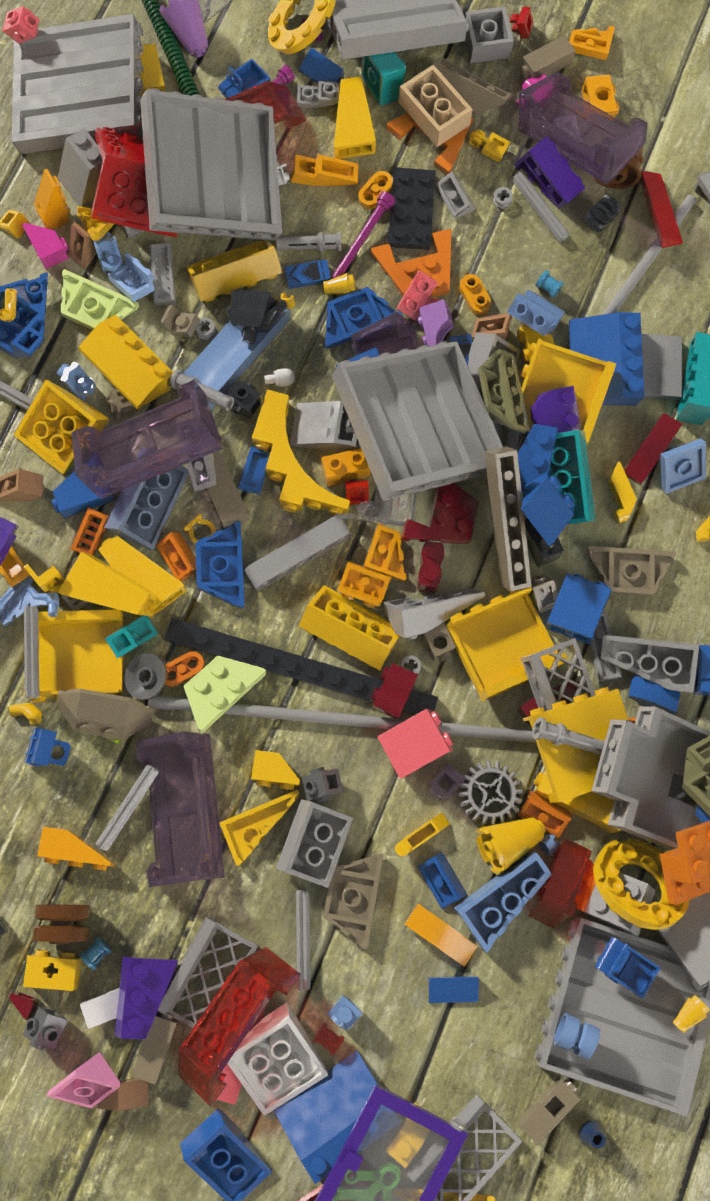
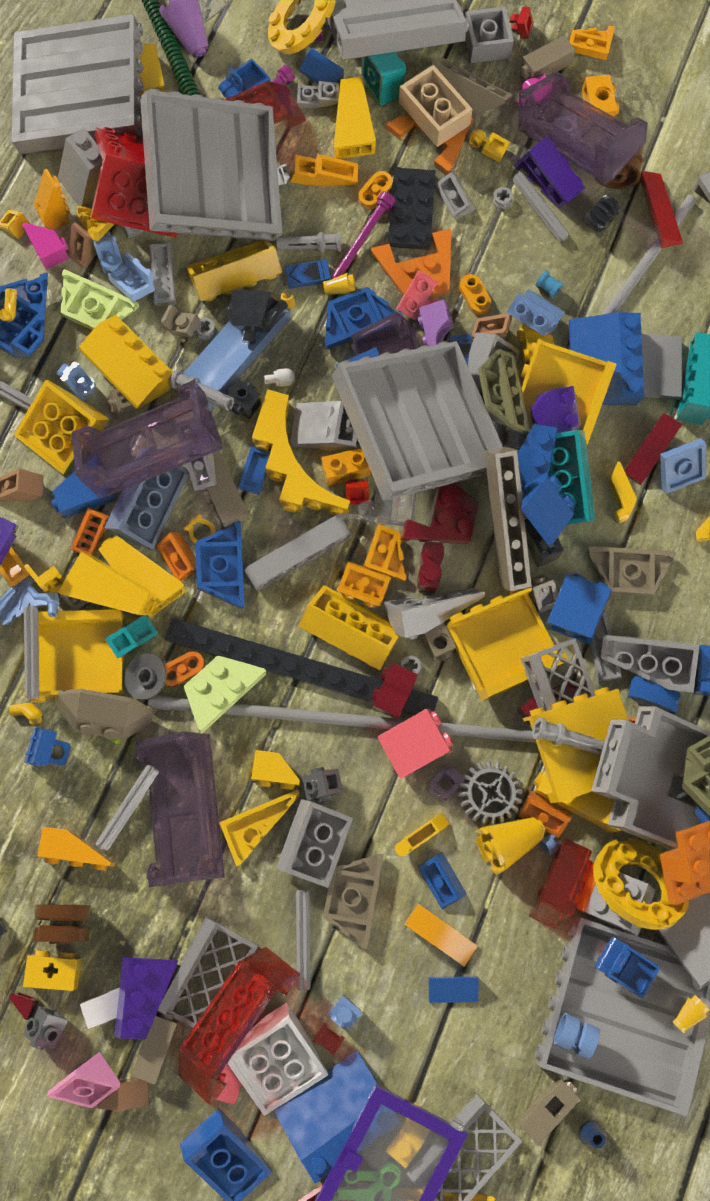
coral brick [2,6,40,44] -> none
dark azure bush [79,936,113,970] -> none
medium blue wedge [454,851,551,953] -> none

